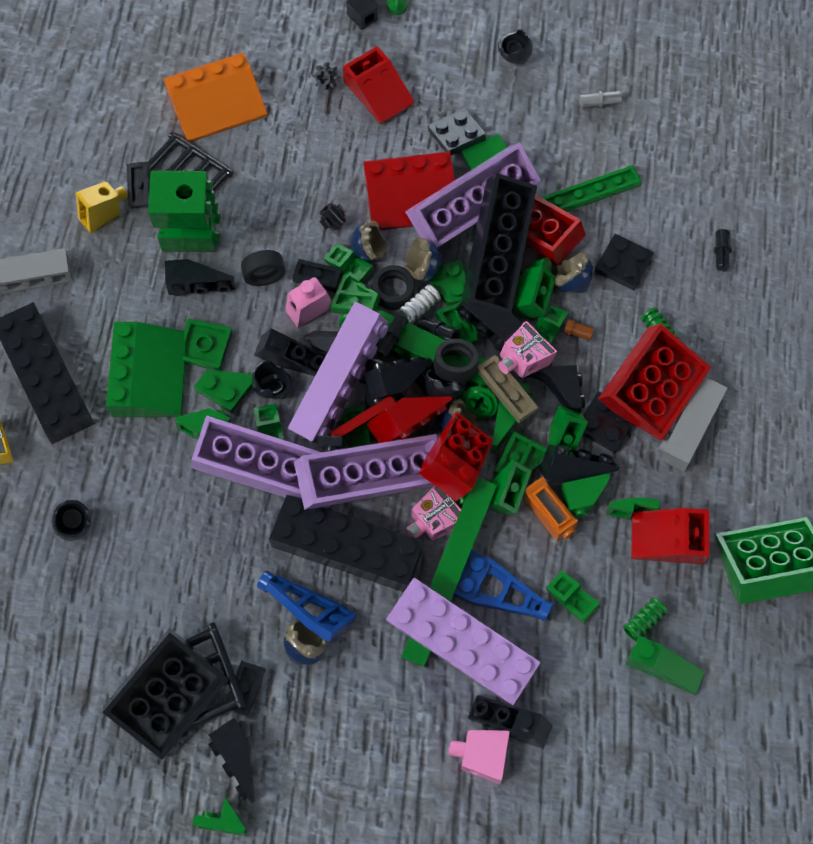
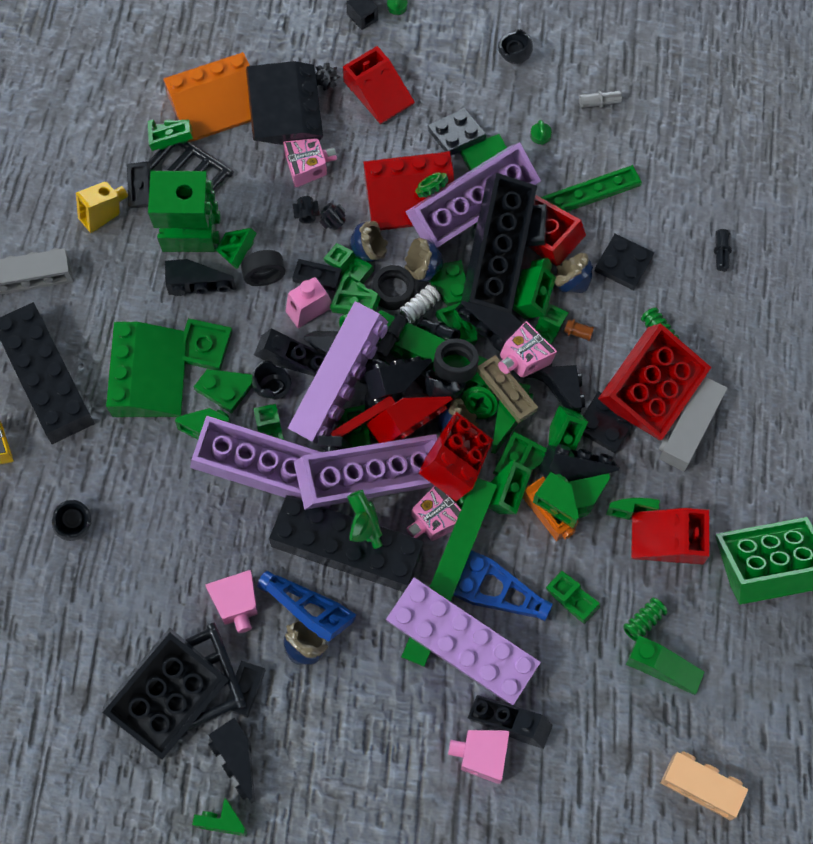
none -> green wing [147,120,193,151]
none -> bright pink torso [205,570,258,633]
none -> green wing [216,228,257,269]
none -> black slope [246,61,323,145]
none -> bright pink torso [283,139,337,188]
none -> black gear [293,196,320,224]
none -> green plant [347,490,383,549]
none -> green gear [415,173,449,197]
none -> black tile [525,204,548,247]
none -> green tile [530,120,552,145]
none -> green slope [533,472,579,528]
none -> light nougat brick [660,752,749,821]

